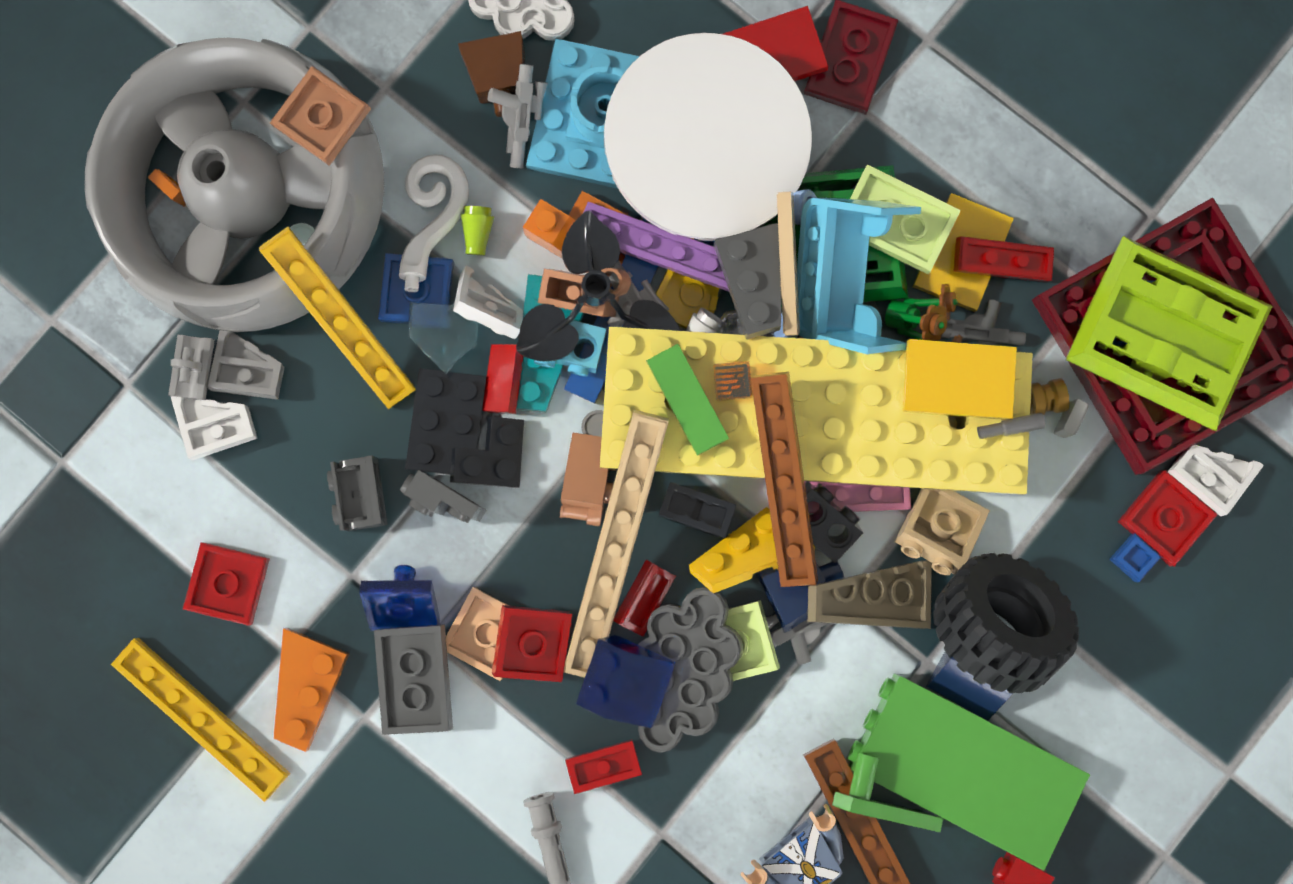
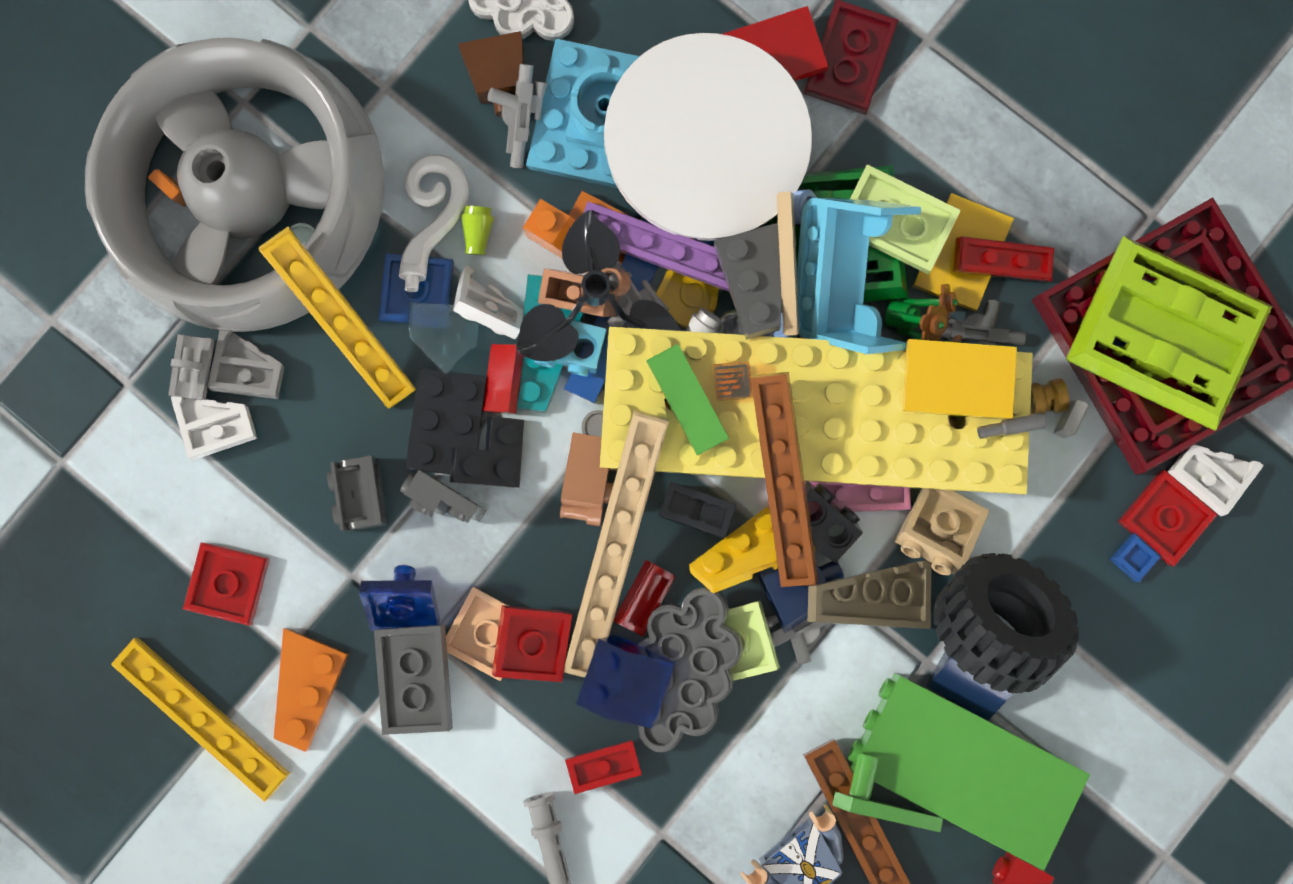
nougat tile [270,66,371,166] -> none

